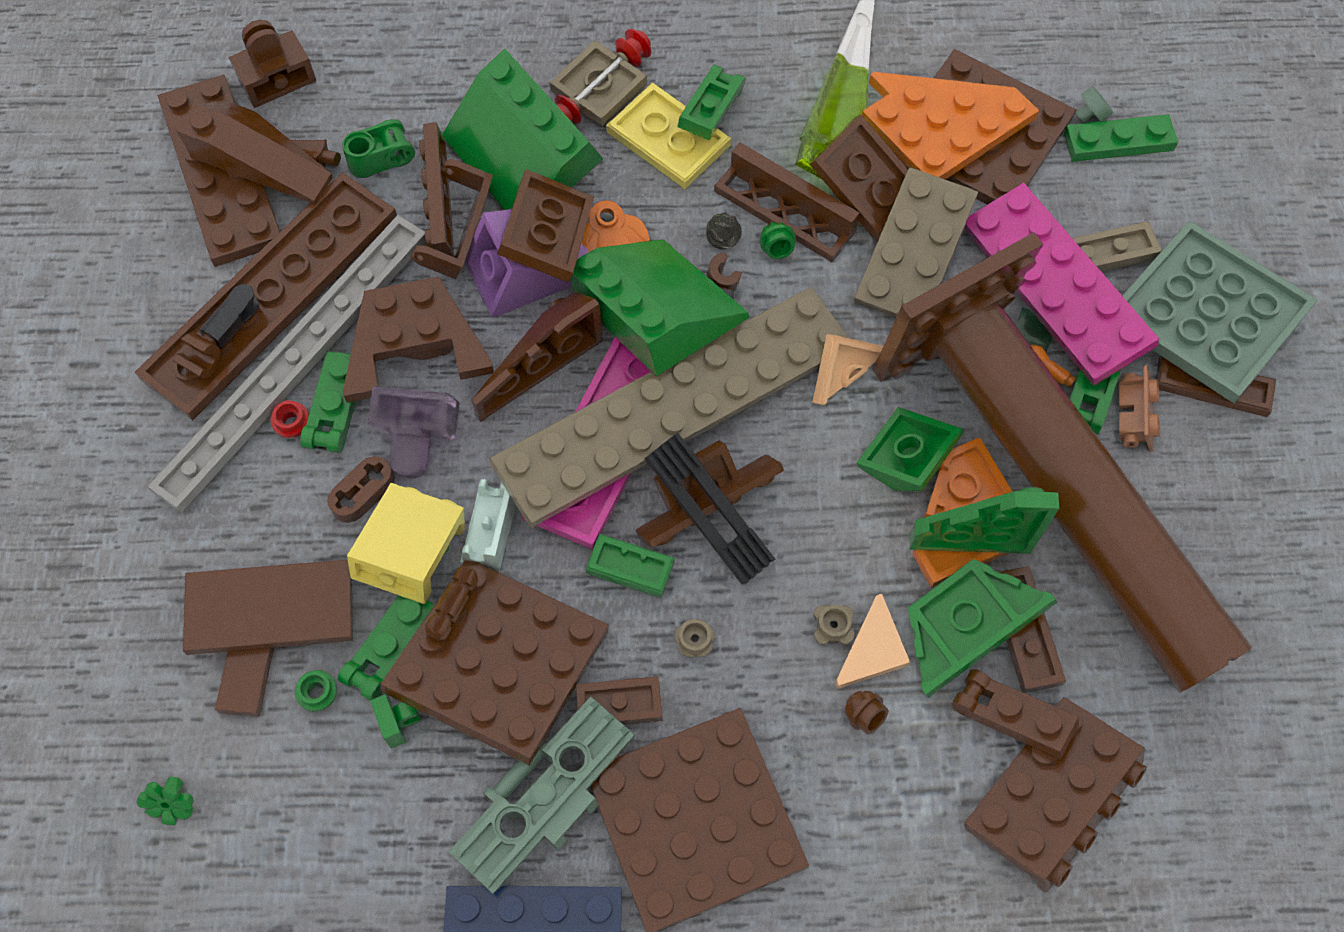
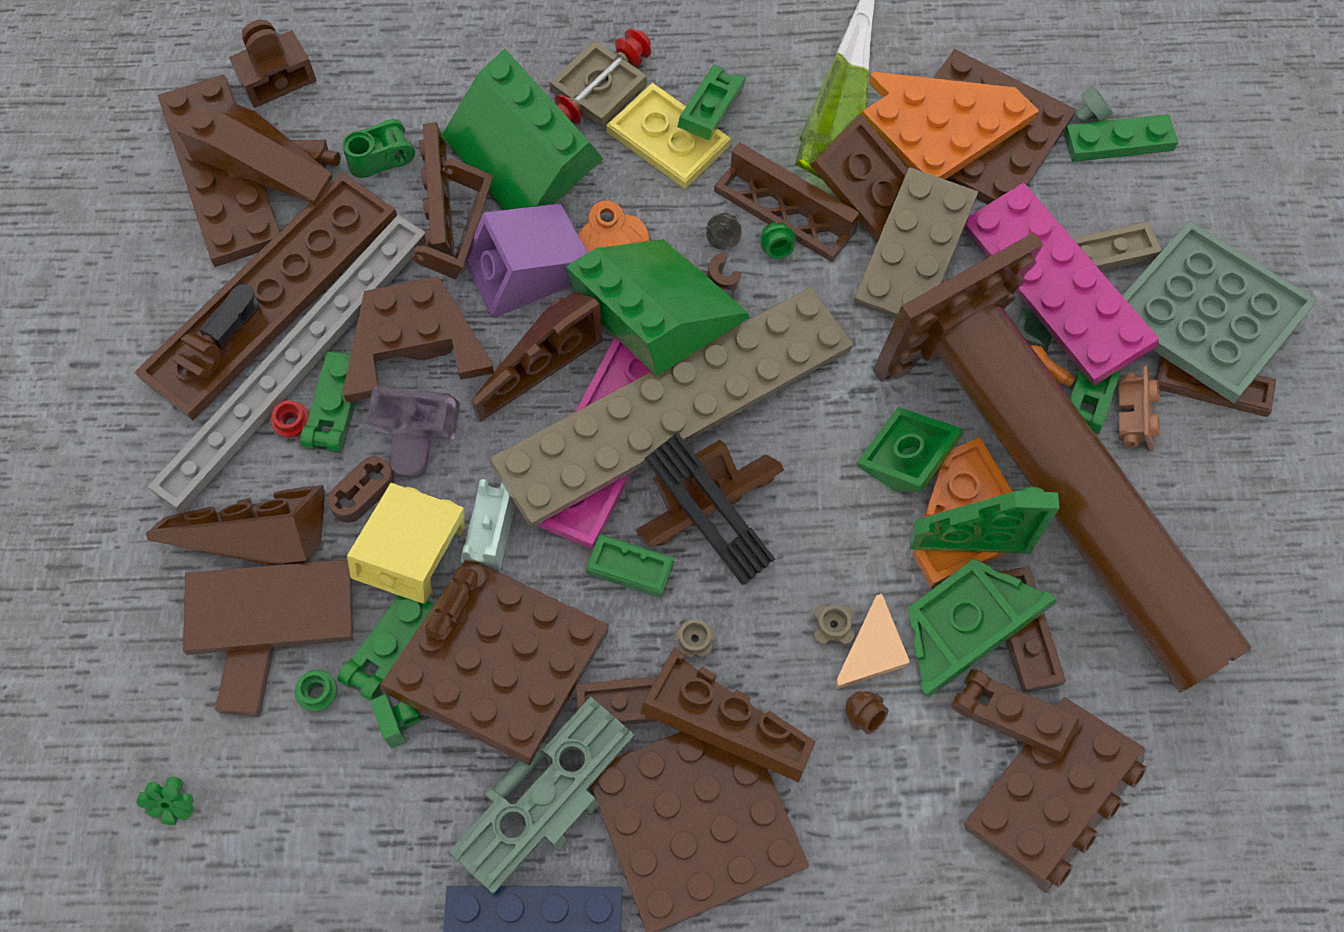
reddish brown plate [497,169,594,282] -> none
light nougat tile [812,334,883,405] -> none
none -> reddish brown wedge [146,485,325,565]
none -> reddish brown wing [641,647,816,782]

